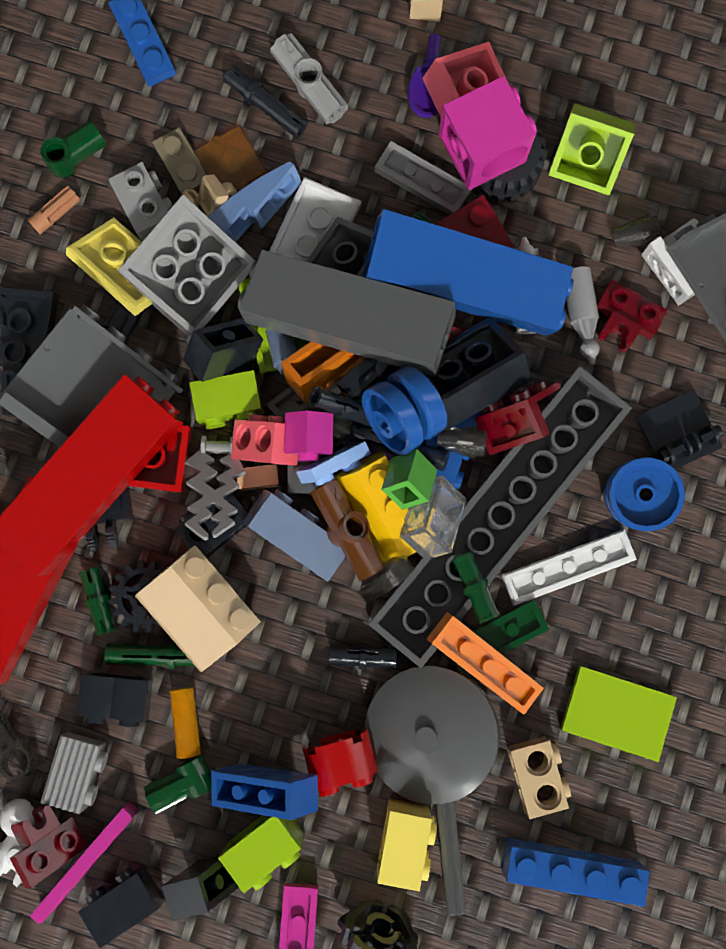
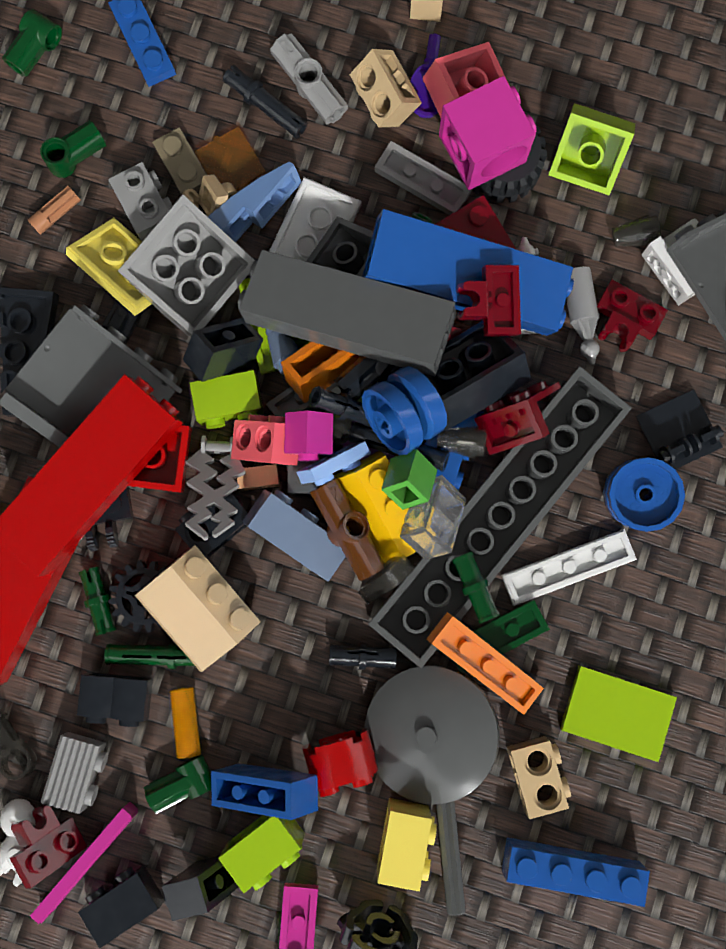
none -> dark green piece [2,9,62,77]
none -> tan brick [349,49,422,127]
none -> dark red plate [456,265,521,336]

